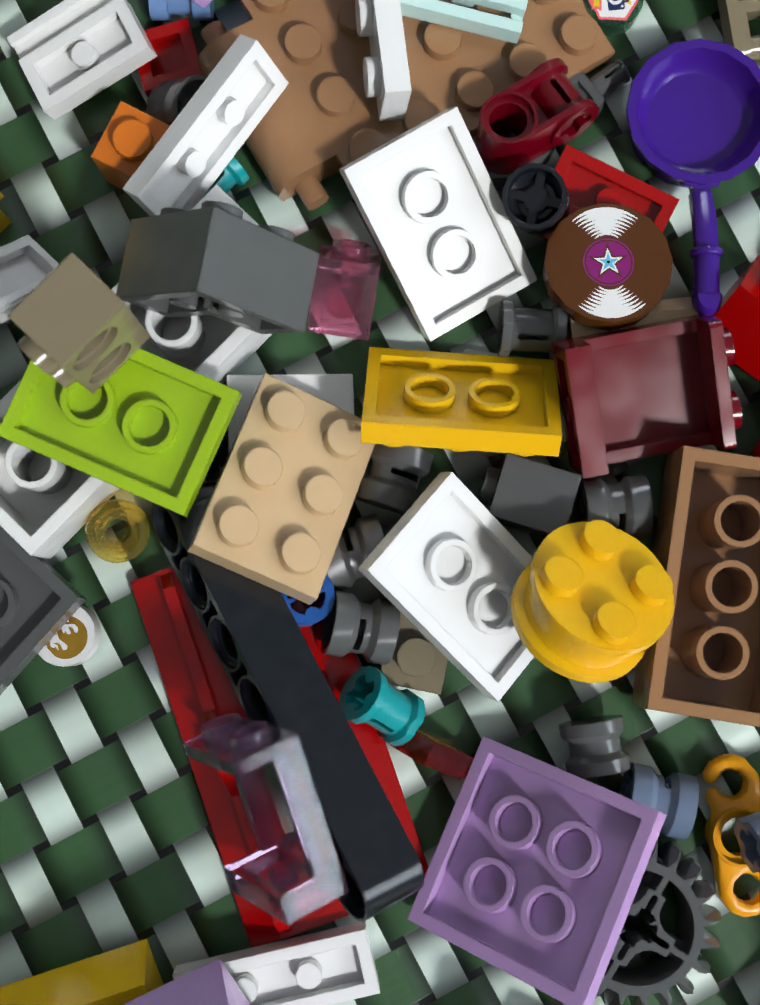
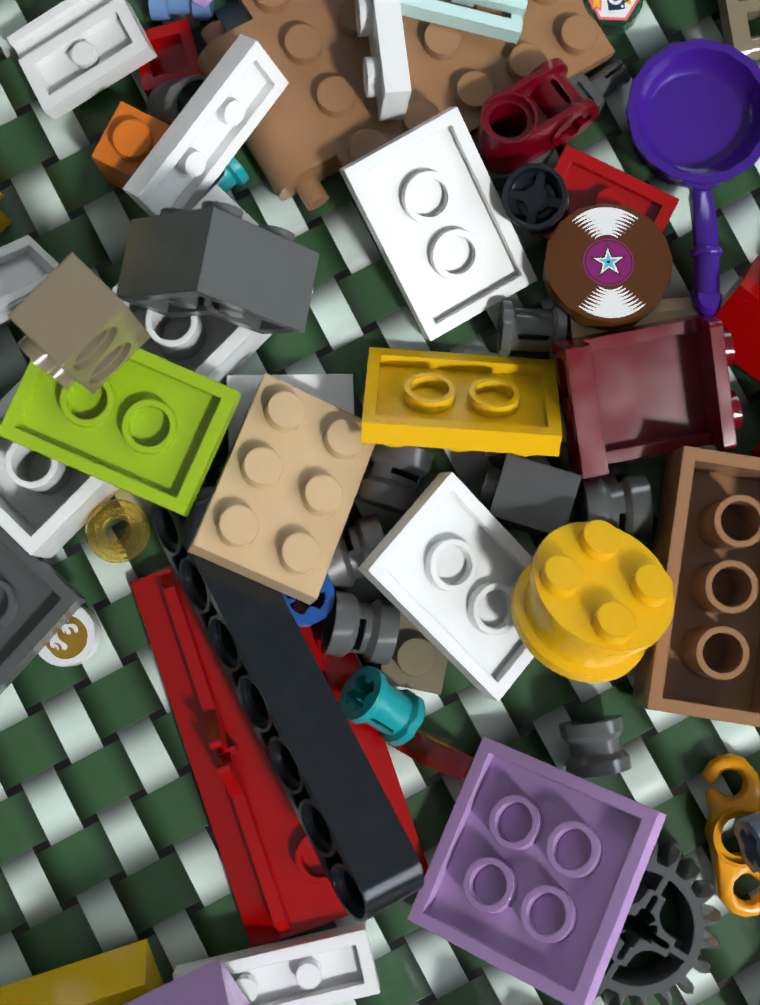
panel [183,713,349,925] -> none
clear pink bracket [307,238,381,341] -> none
sand blue wheel [619,762,699,840] -> none

